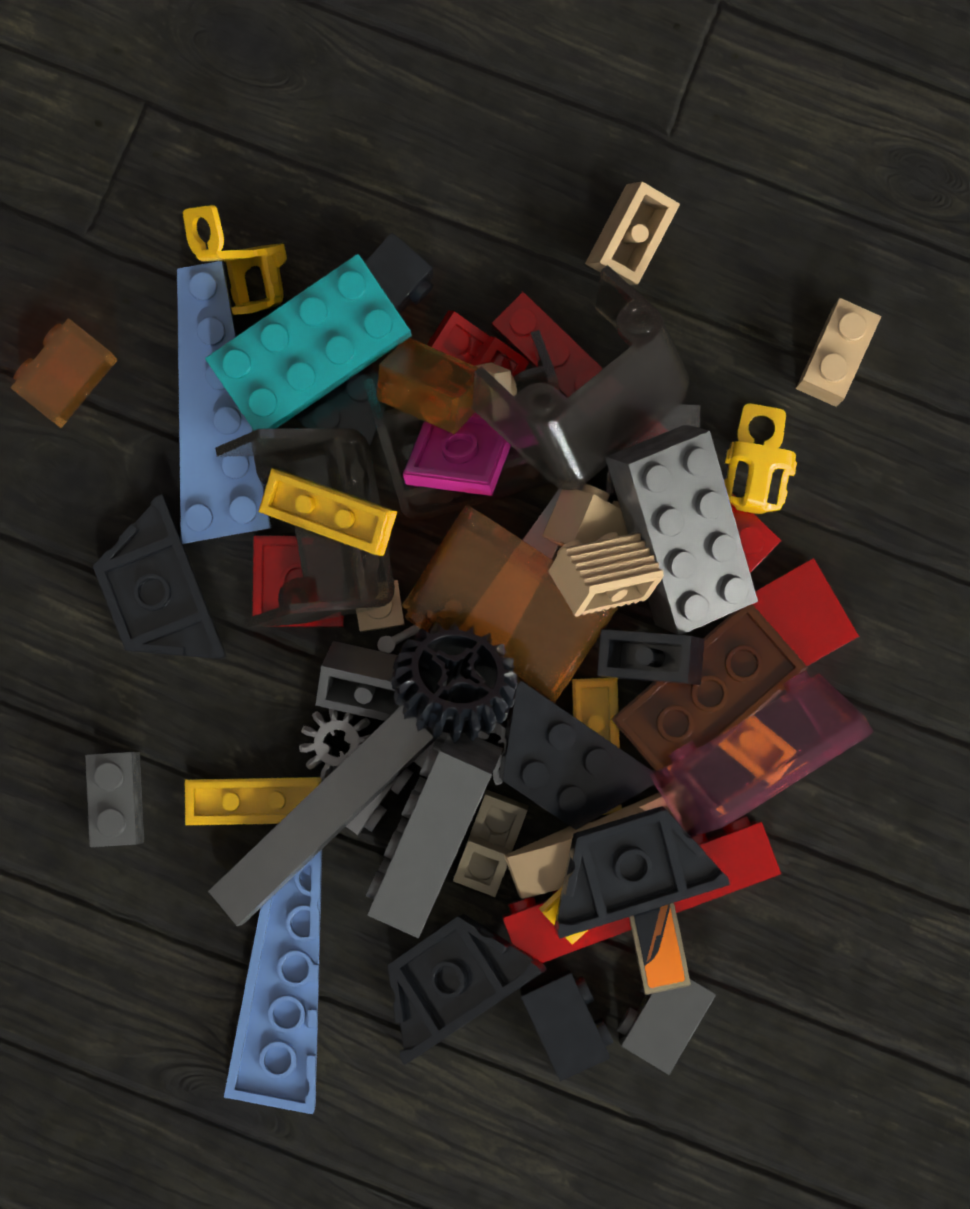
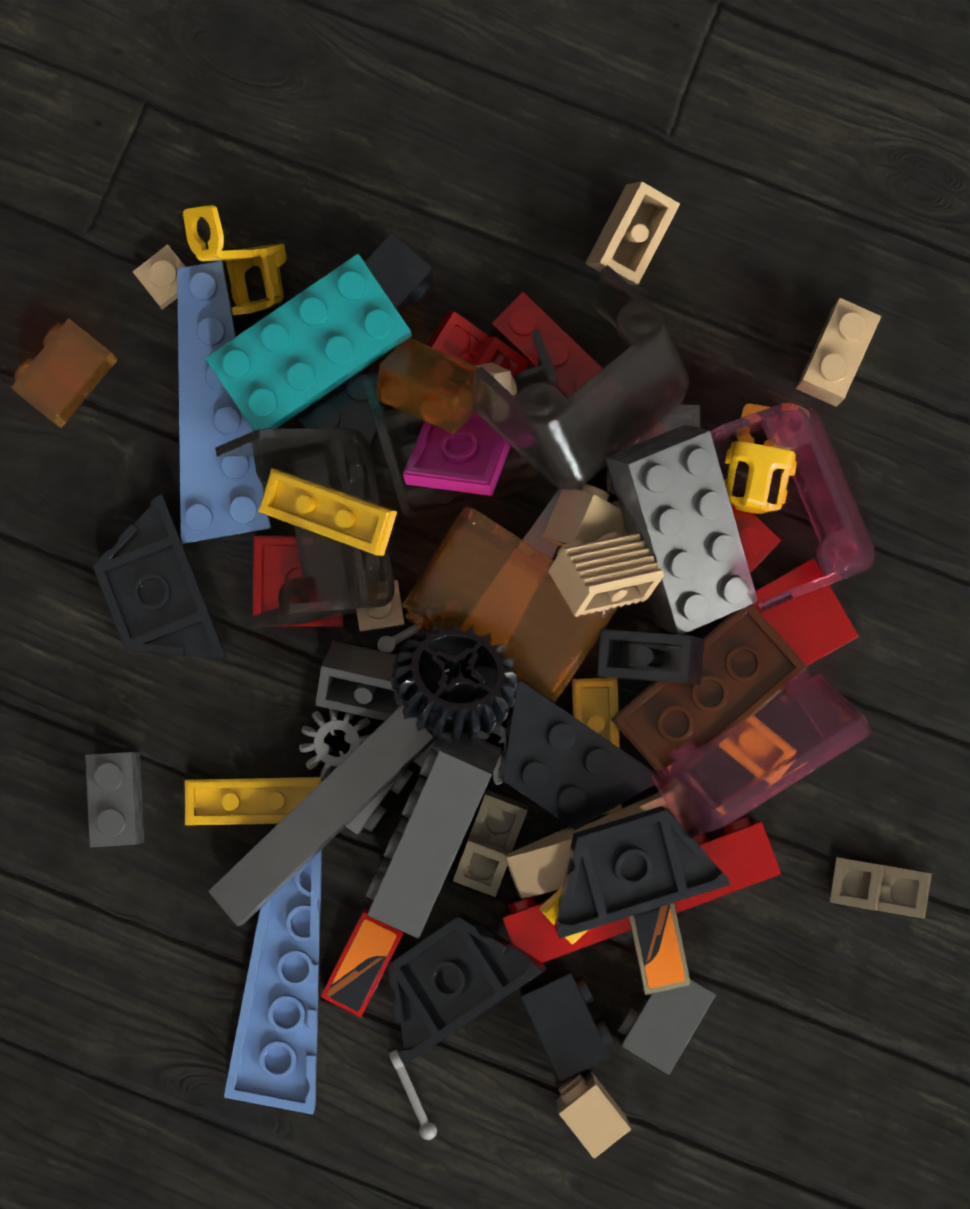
none -> tan plate [133,244,185,310]
none -> slope [321,909,404,1018]
none -> light grey hinge [389,1049,437,1140]
none -> tan brick [556,1072,631,1159]
none -> clear pink windscreen [710,403,875,612]
none -> dark tan slope [830,857,932,919]

